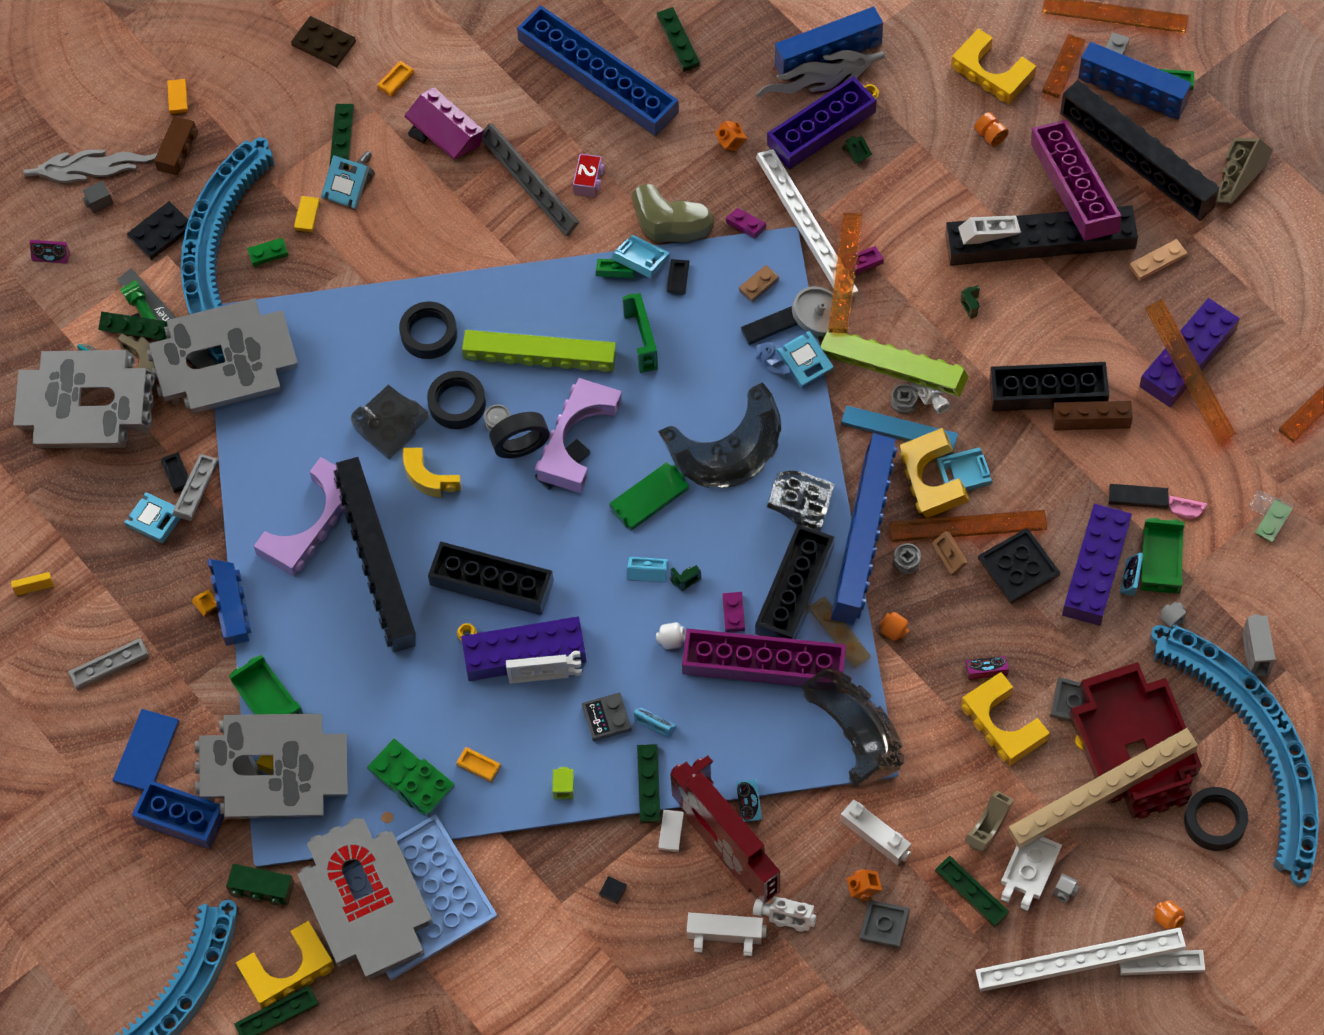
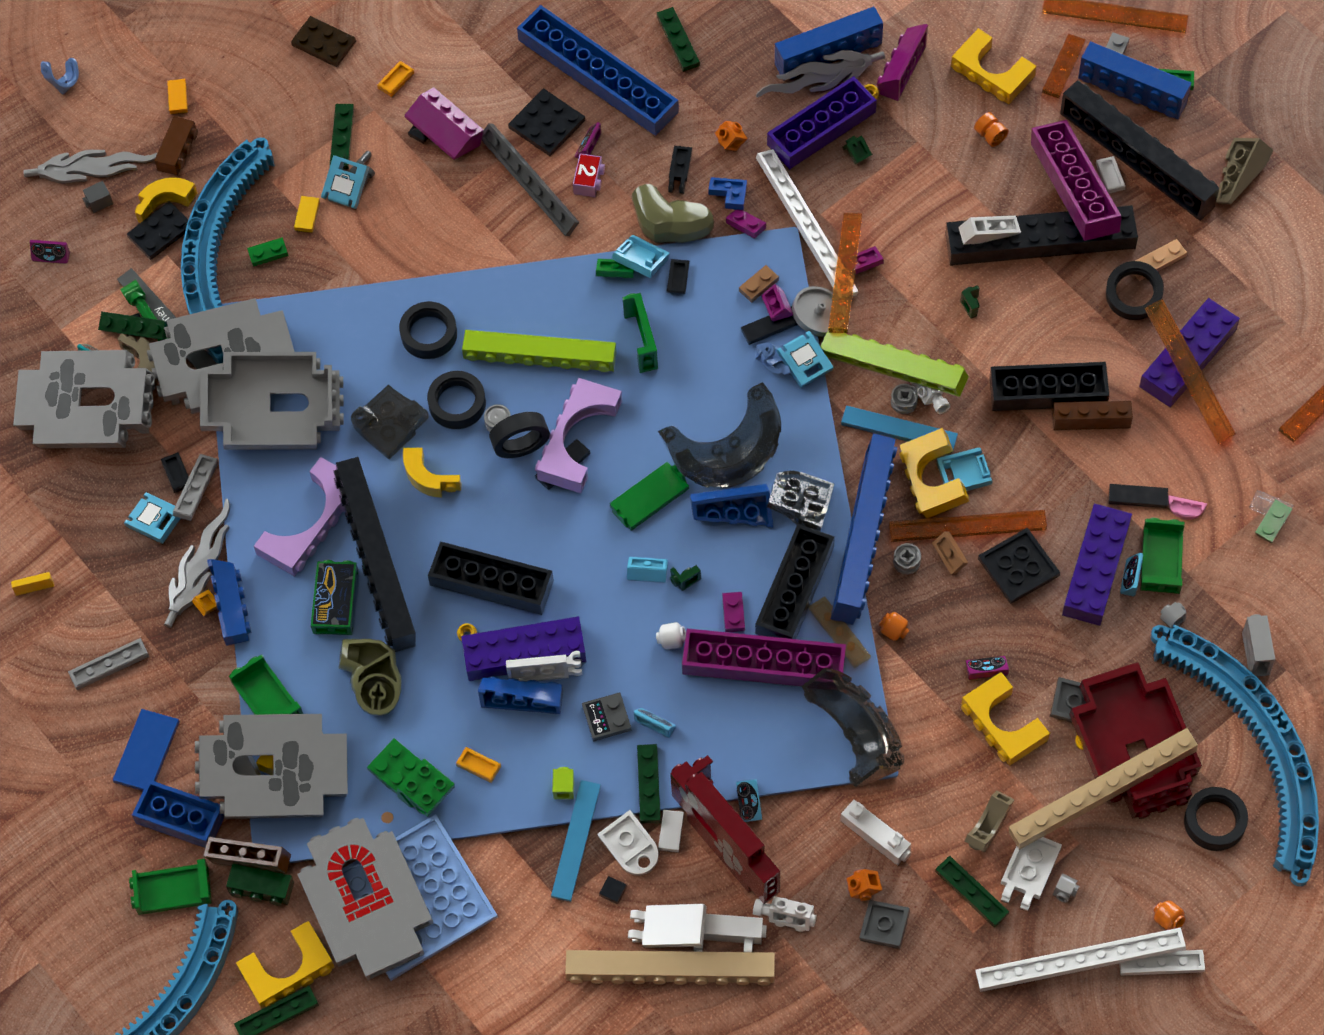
none -> medium blue helmet [40,58,79,95]
none -> green panel [129,859,212,915]
none -> yellow arch [135,178,197,223]
none -> light grey piece [164,499,230,628]
none -> light grey panel [200,352,344,450]
none -> reddish brown brick [203,837,291,874]
none -> panel [311,560,358,635]
none -> olive piece [339,639,401,716]
none -> blue wedge [478,676,563,714]
none -> black plate [508,88,585,156]
none -> dark azure tile [551,780,601,902]
none -> tan brick [565,950,775,986]
none -> magenta slope [575,122,601,159]
none -> white tile [597,810,659,876]
none -> white tile [628,904,707,948]
none -> black hinge [668,145,692,194]
none -> blue wedge [690,484,773,528]
none -> blue plate [708,177,747,210]
none -> magenta slope [761,284,793,321]
none -> magenta slope [876,24,928,101]
none -> white tile [1096,156,1126,193]
none -> black tyre [1106,261,1164,320]

